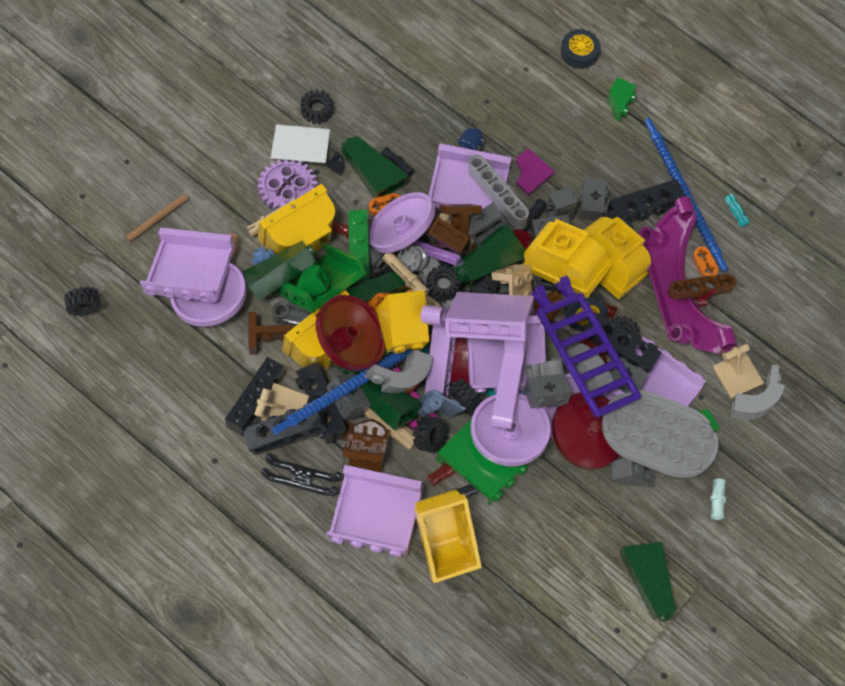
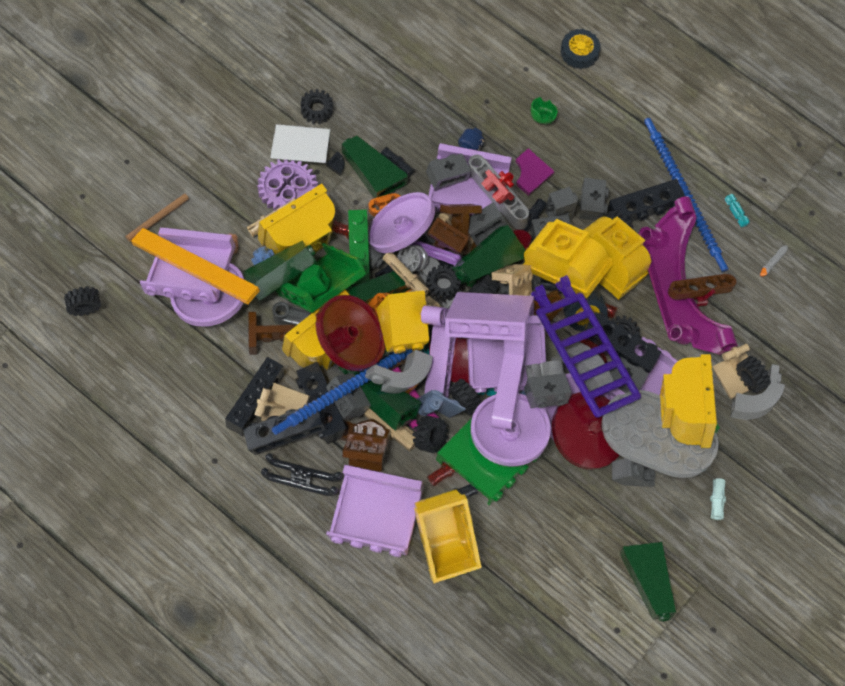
green slope [607,77,637,122] -> none
orange beam [692,247,718,277] -> none
none -> light orange tile [131,228,260,305]
none -> dark grey brick [426,153,471,190]
none -> red hips [481,169,515,204]
none -> green hair [530,97,558,124]
none -> yellow container [660,354,717,448]
none -> black tyre [736,356,771,393]
none -> light grey piece [760,245,788,276]

